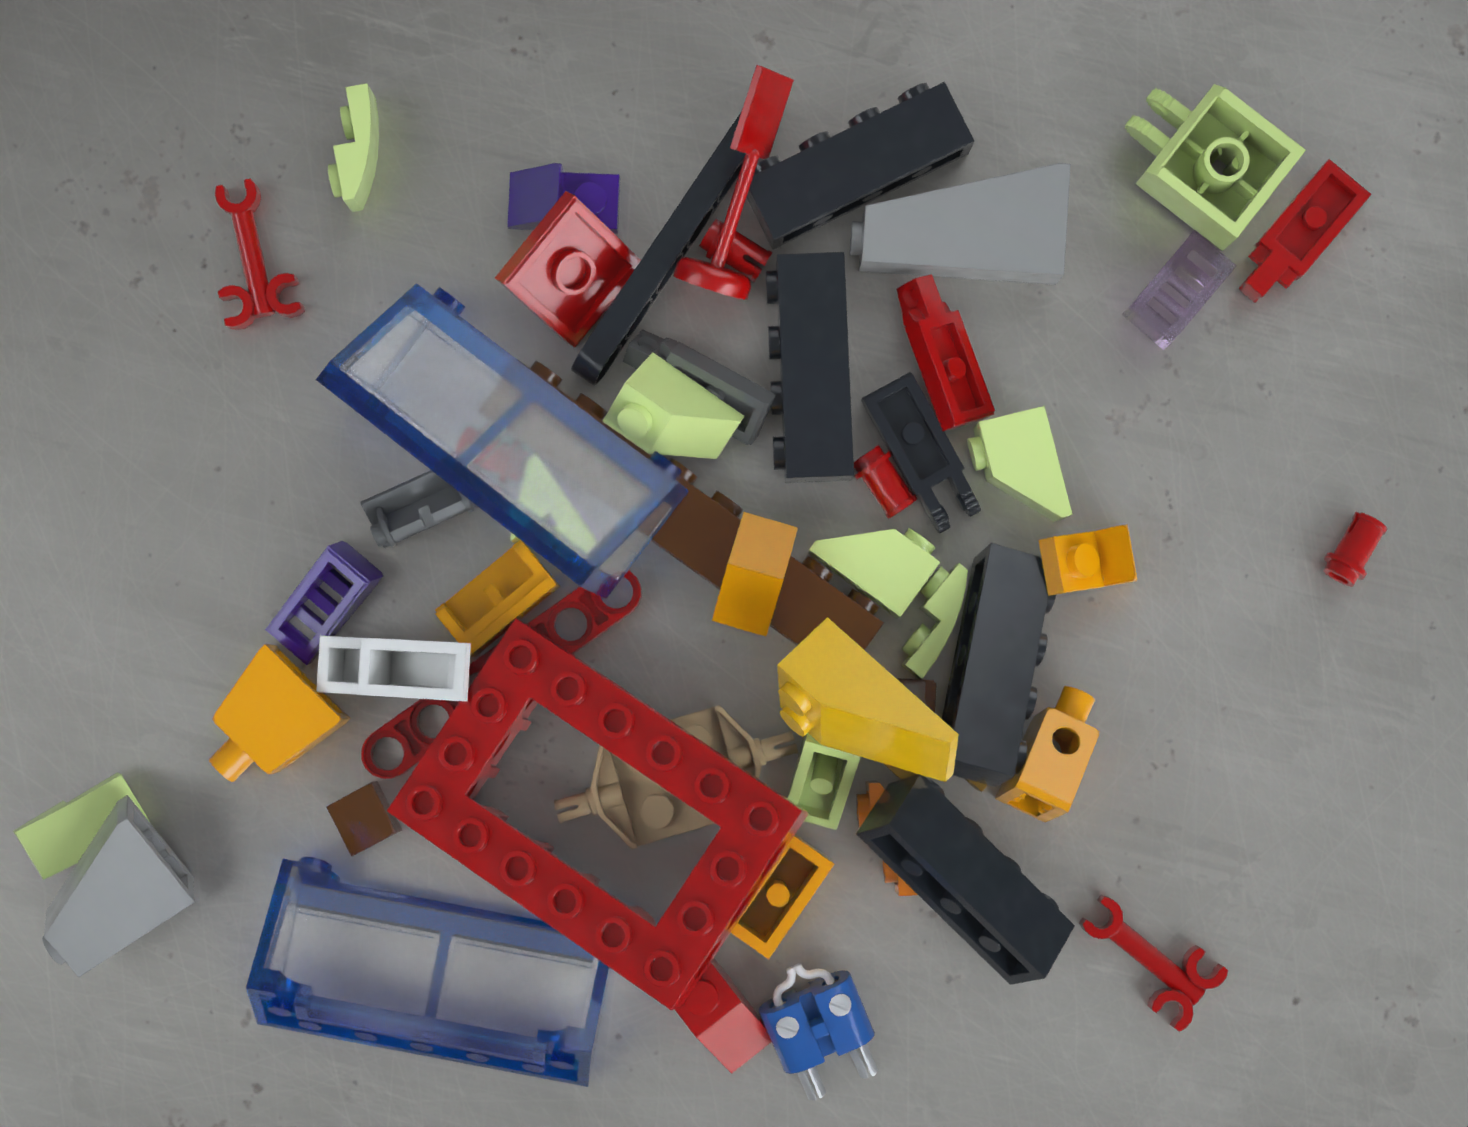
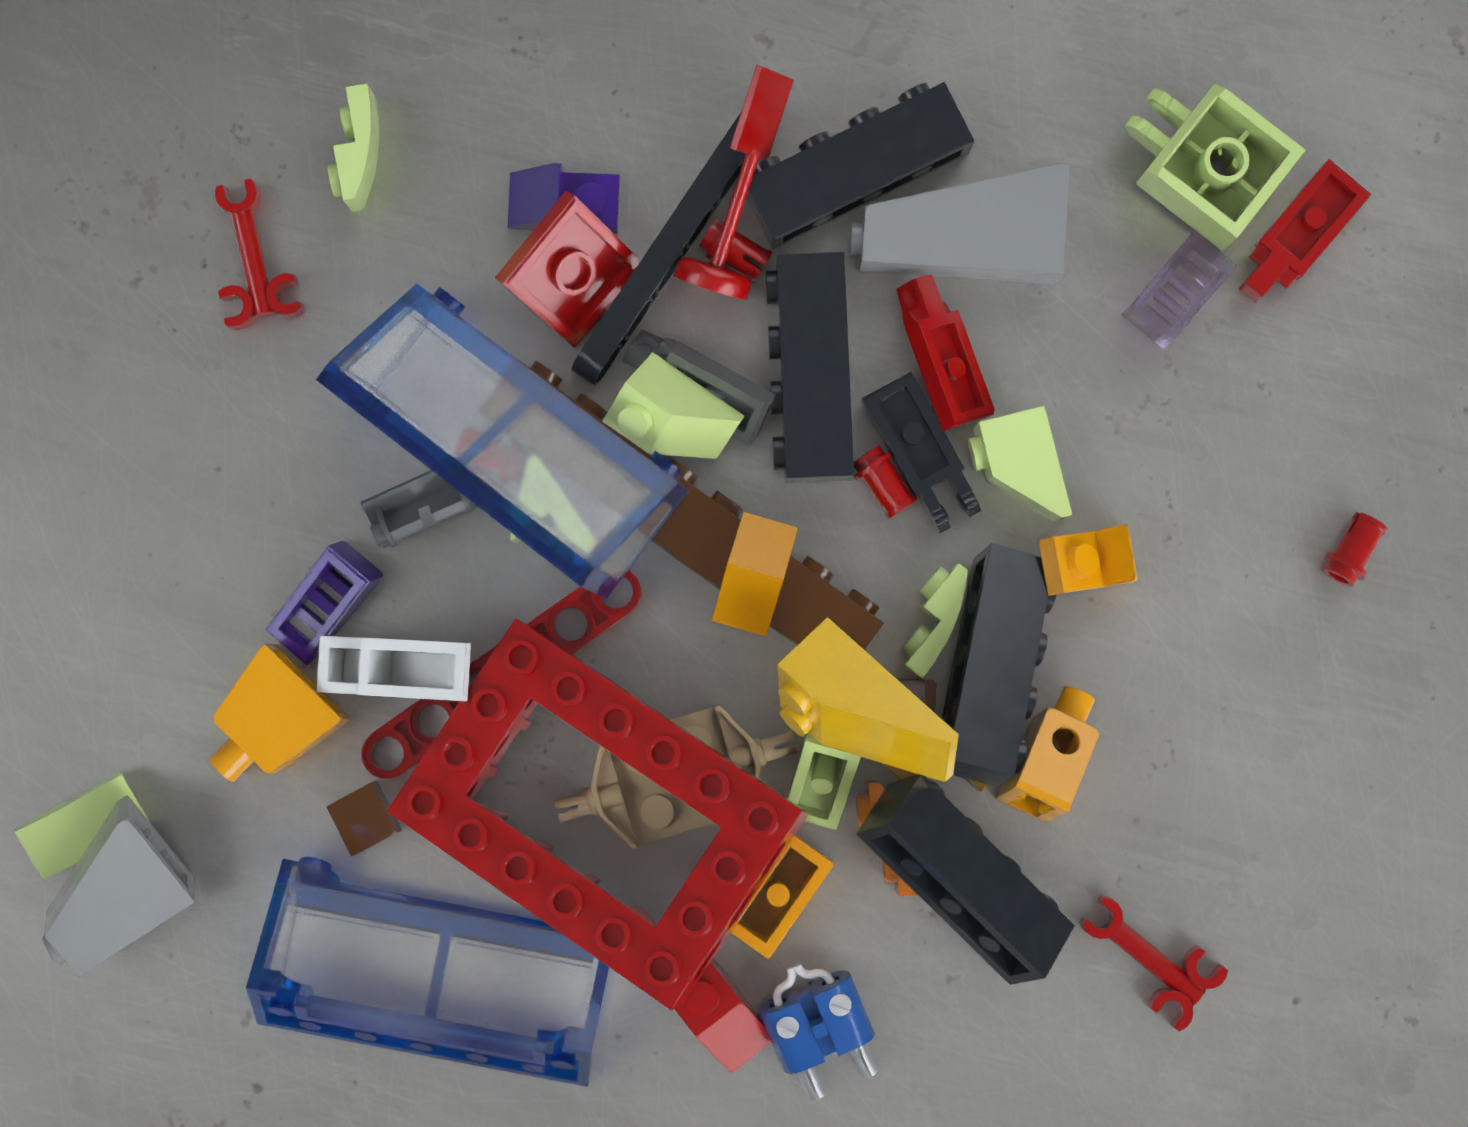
light orange hinge [435,539,561,657] -> none
yellowish green slope [808,528,940,619] -> none

